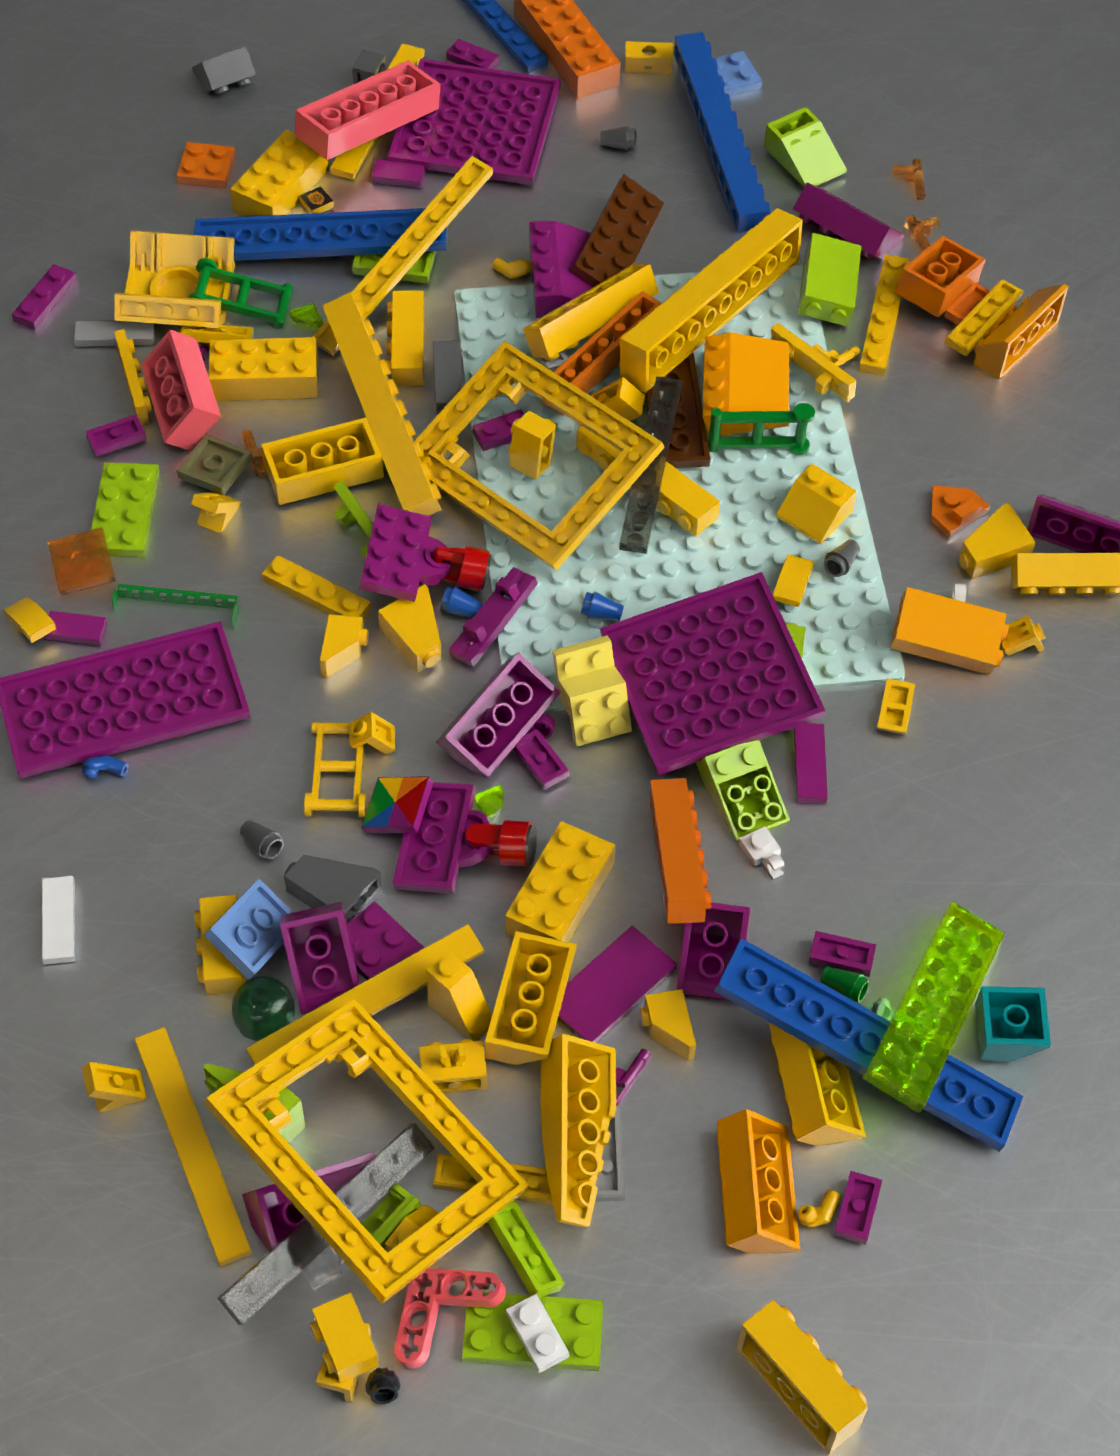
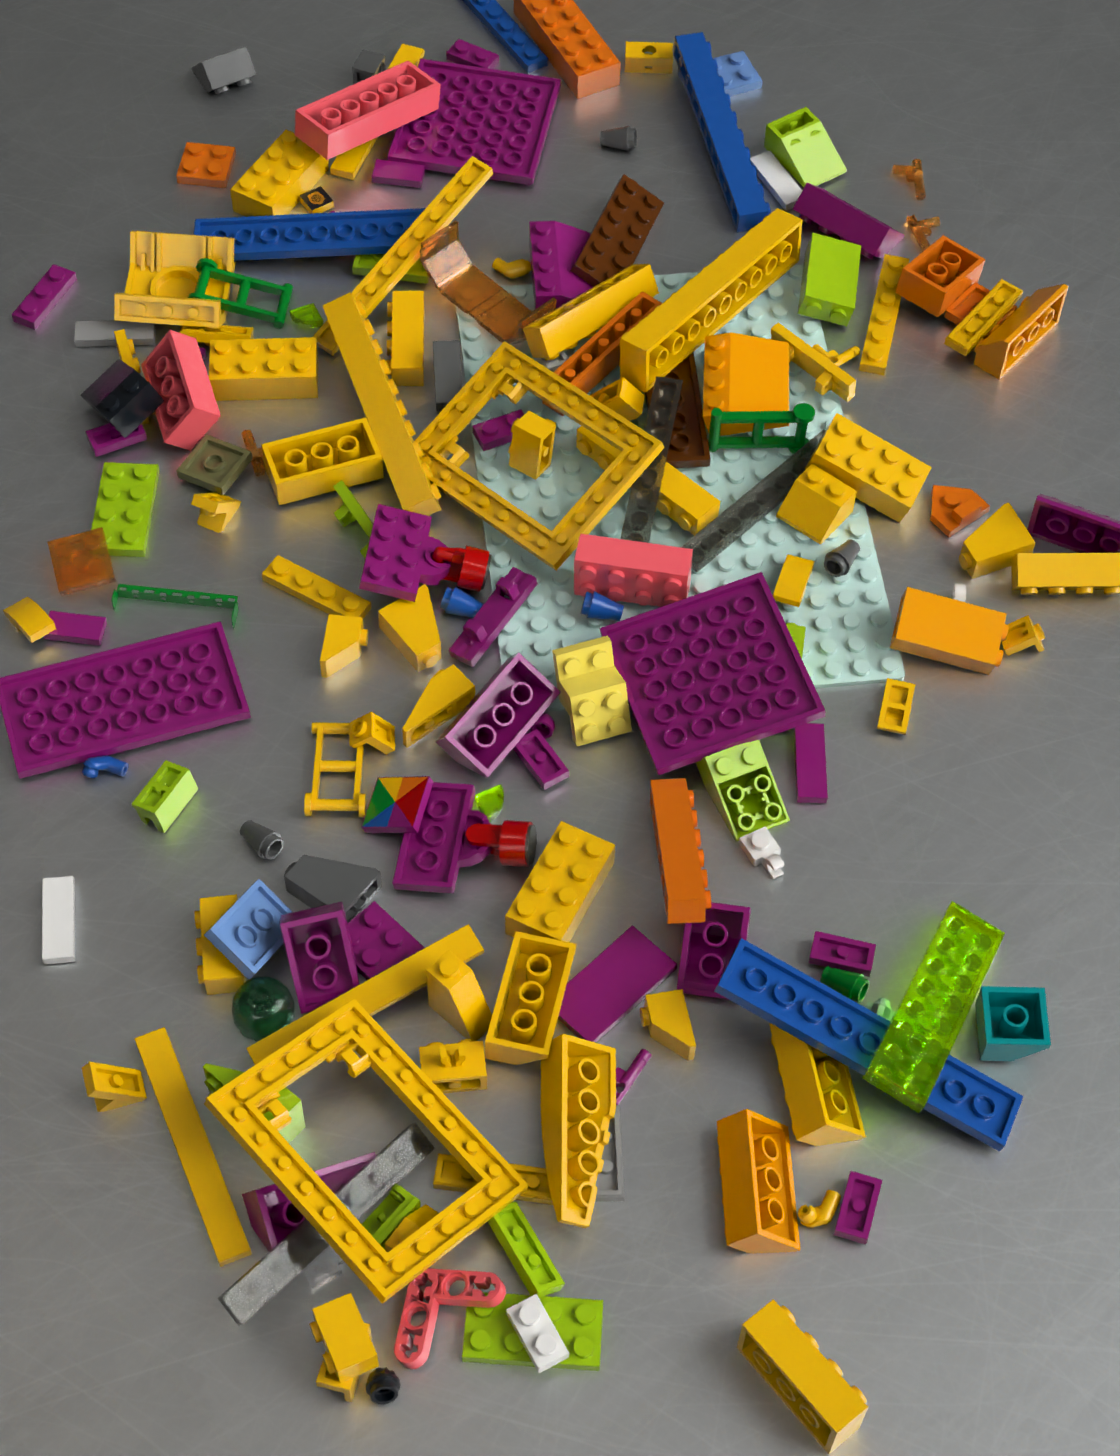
none -> black slope [80,359,164,438]
none -> lime hinge [131,760,198,833]
none -> yellow slope [402,664,475,748]
none -> clear orange windscreen [420,220,556,344]
none -> coral brick [574,533,693,607]
none -> clear smoke plate [681,429,825,572]
none -> white tile [750,150,802,211]
none -> yellow brick [805,413,932,523]

